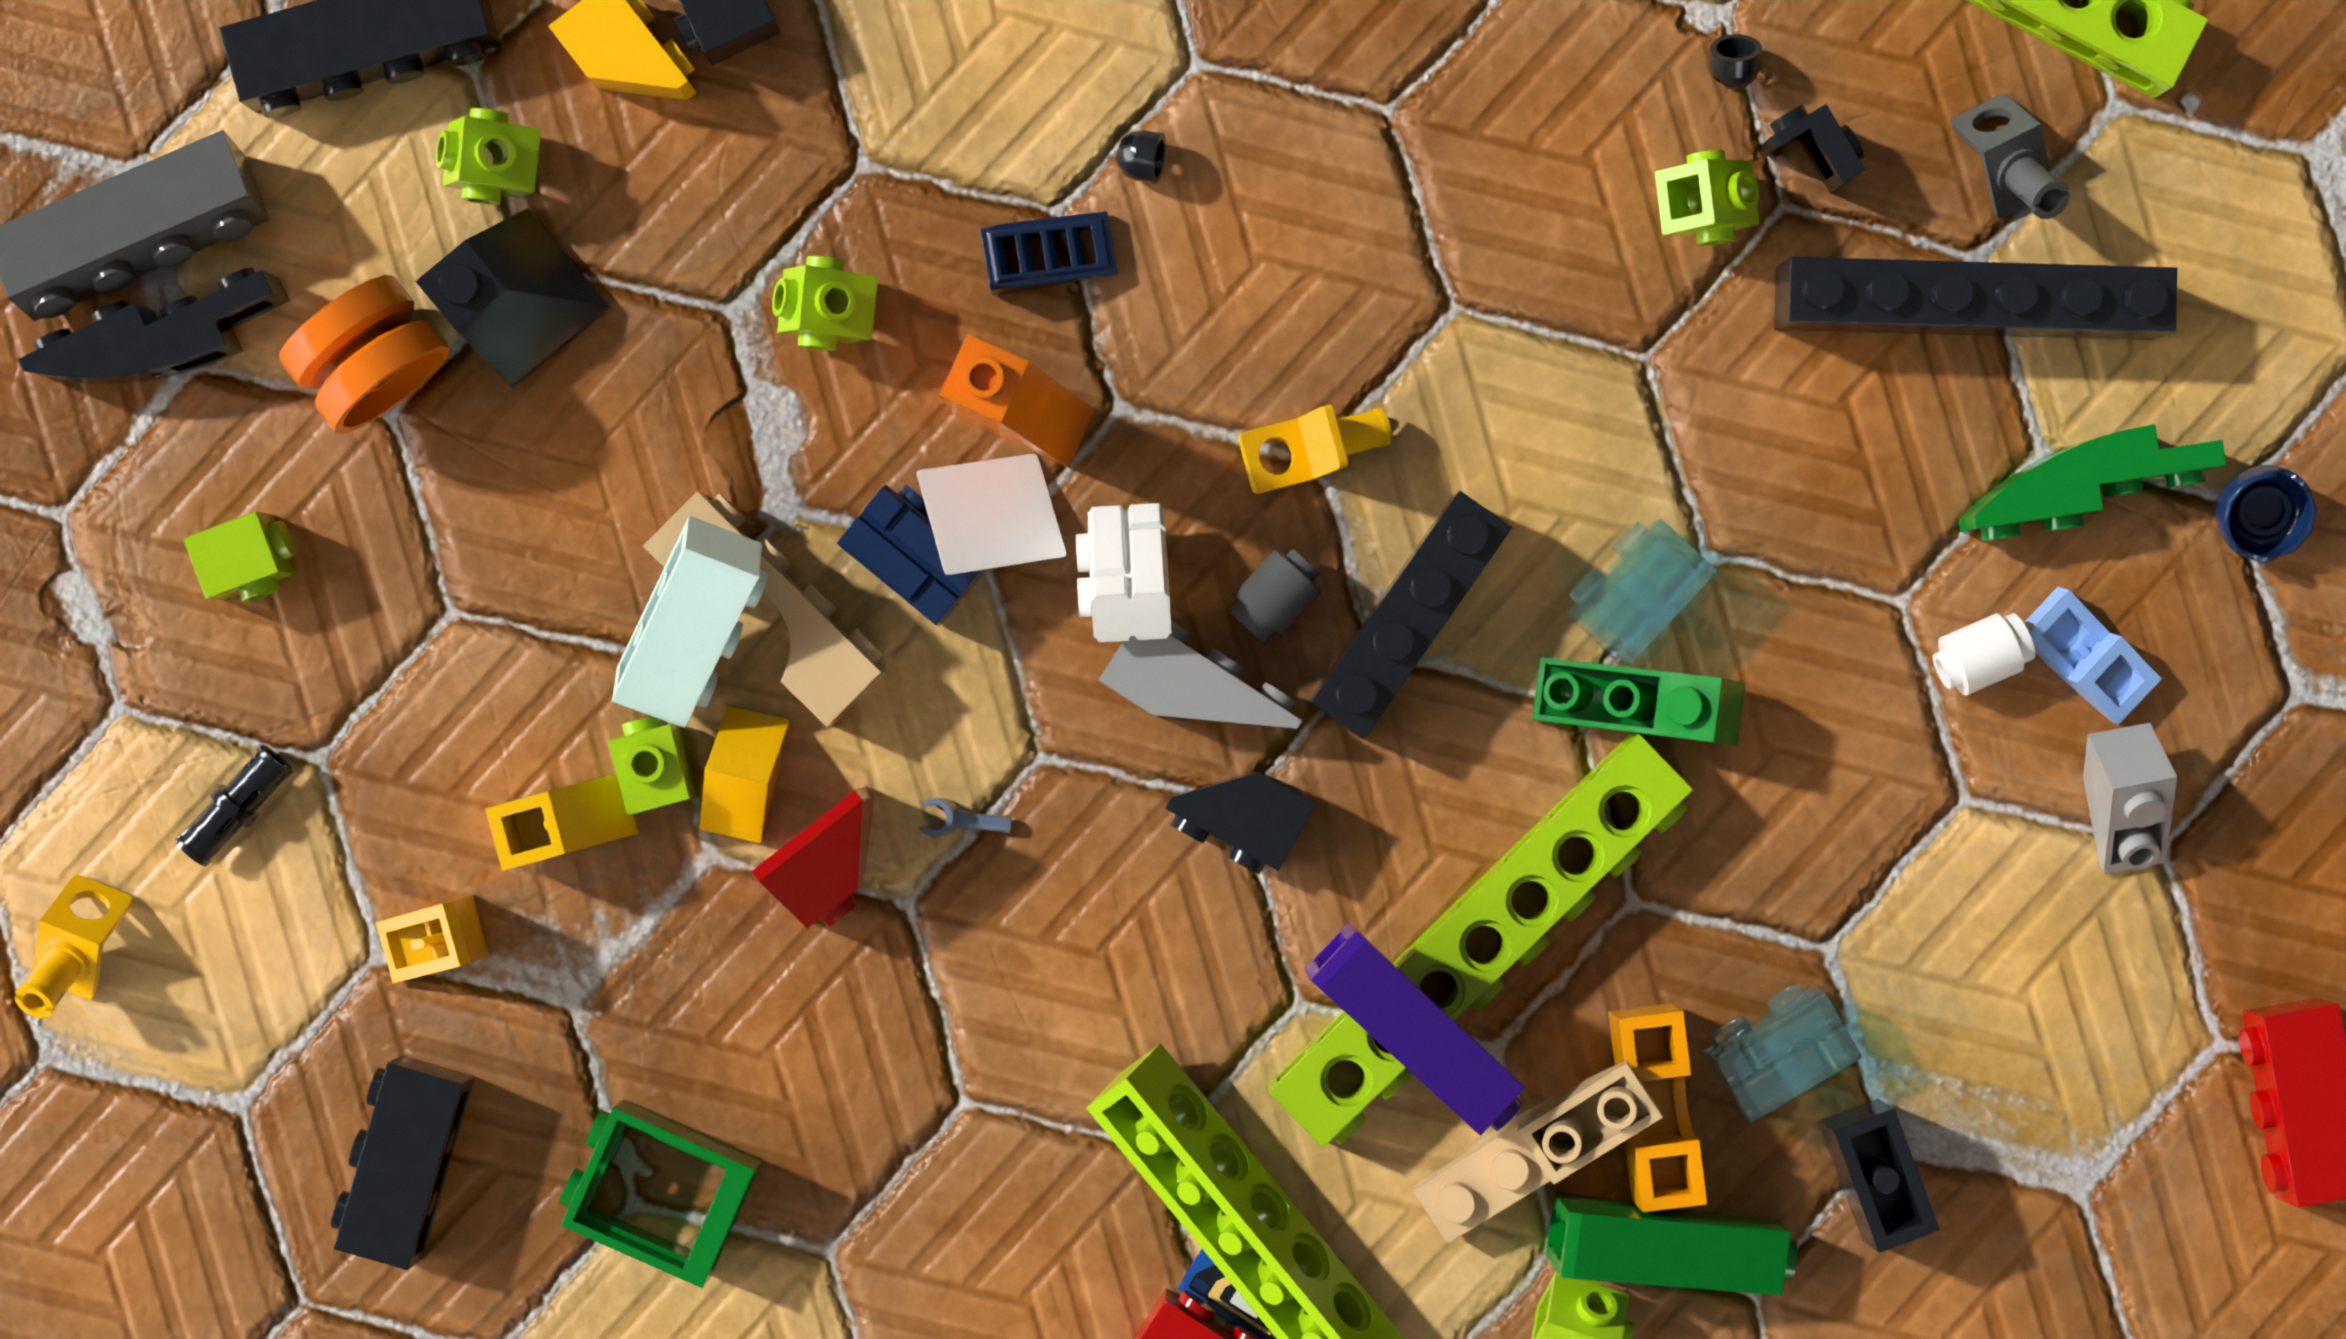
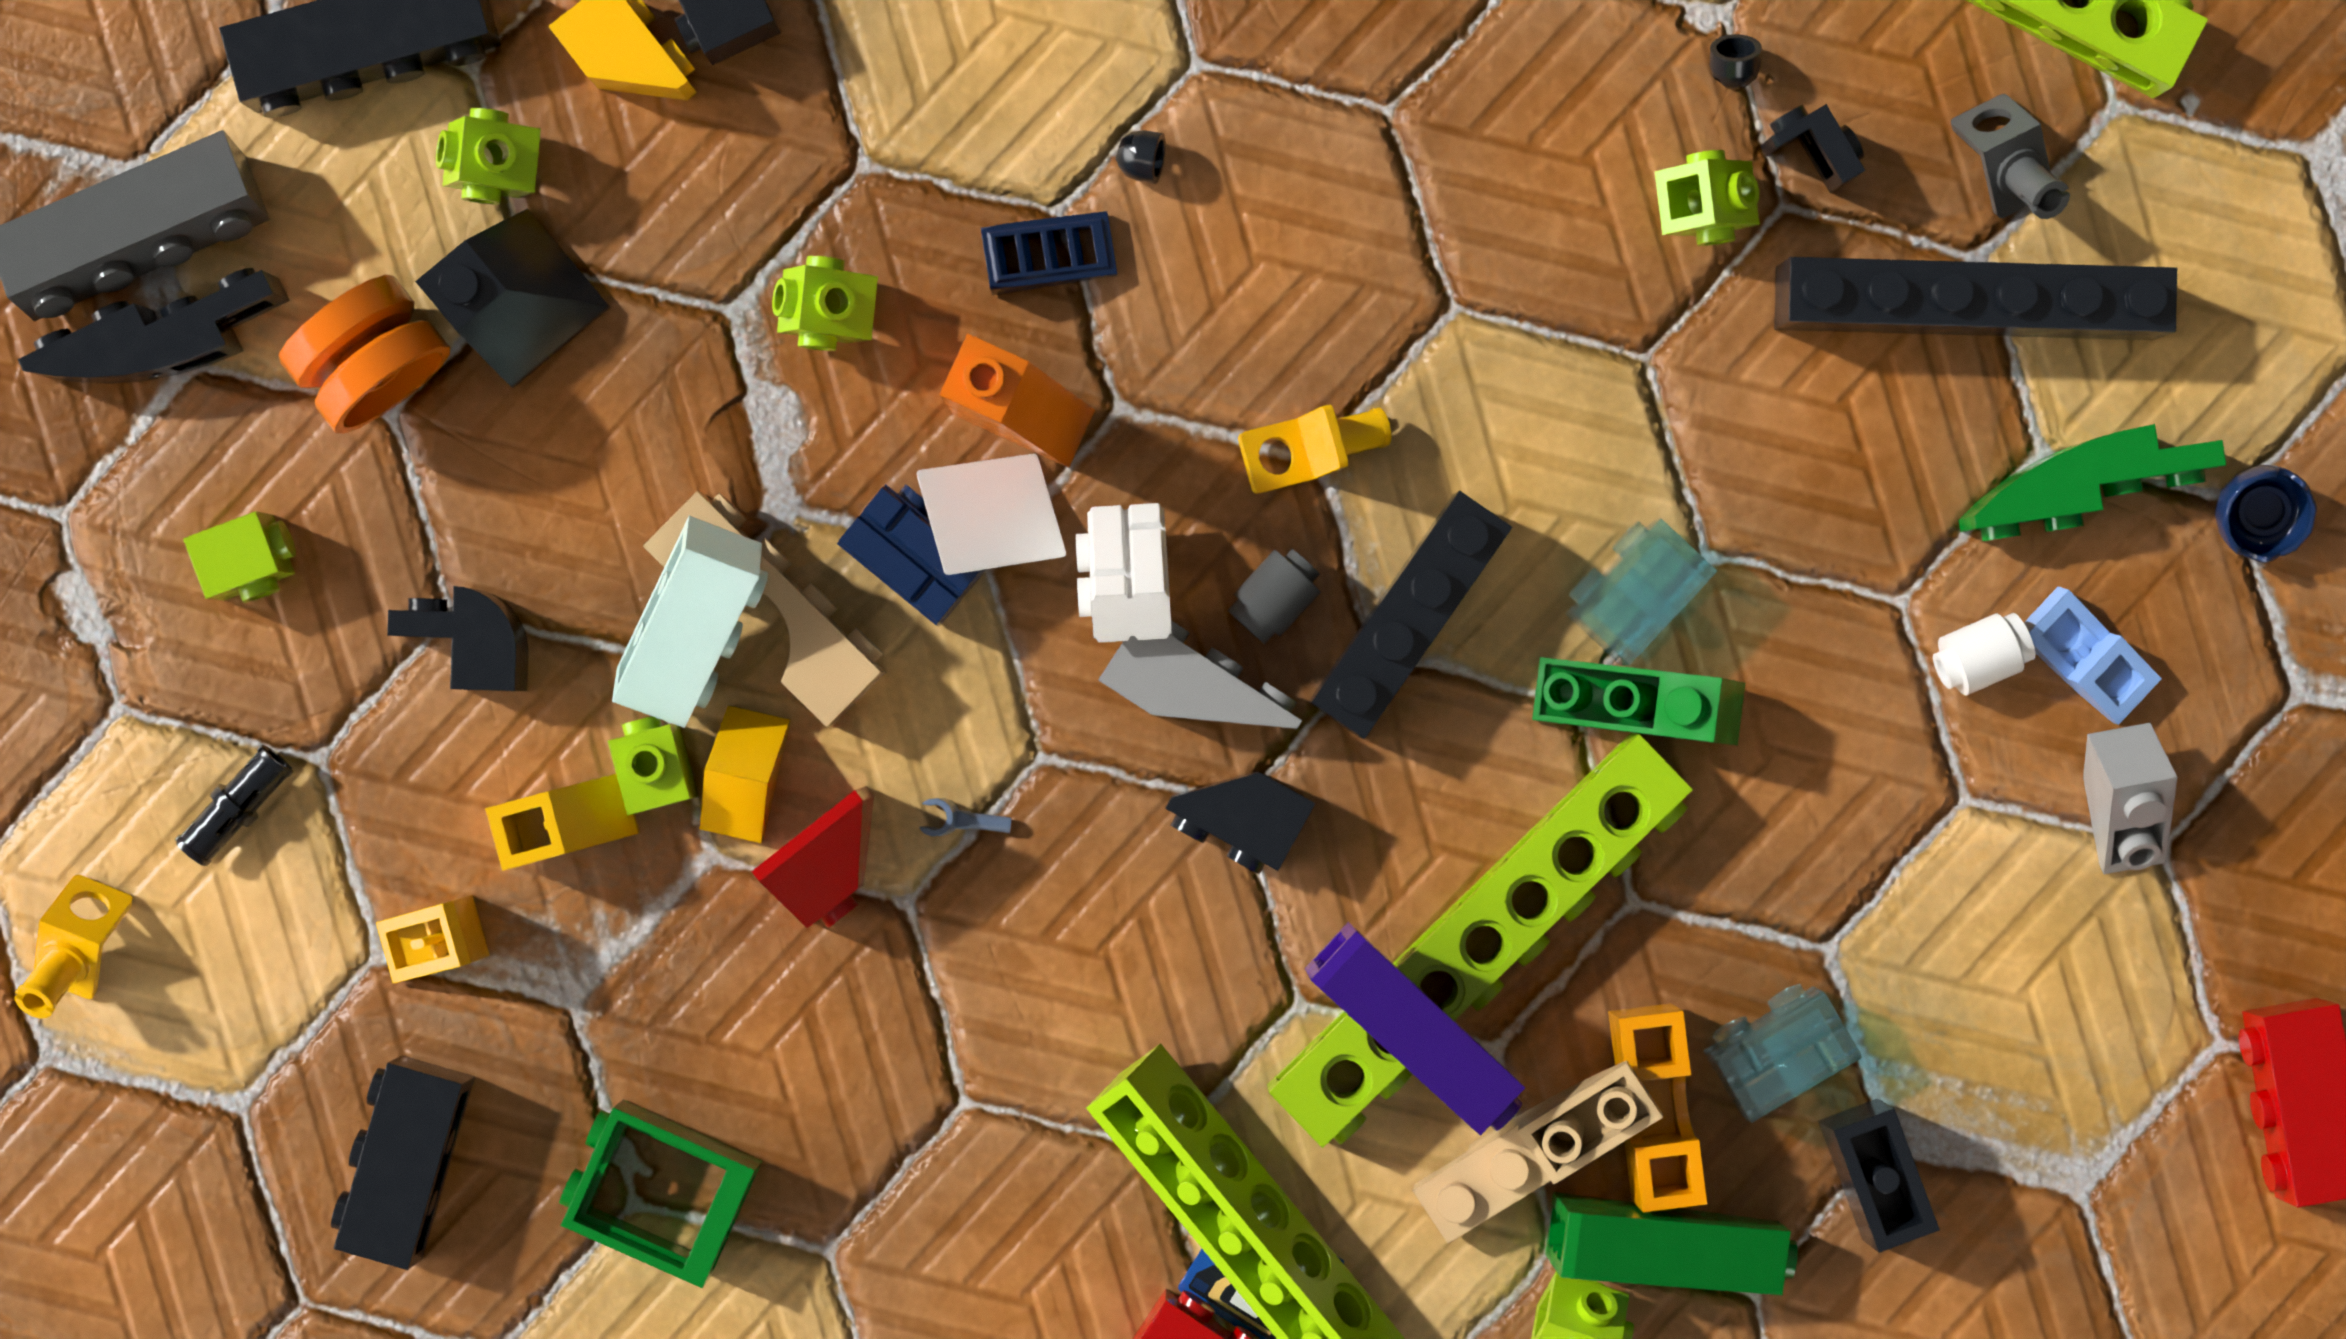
none -> black brick [387,586,528,691]

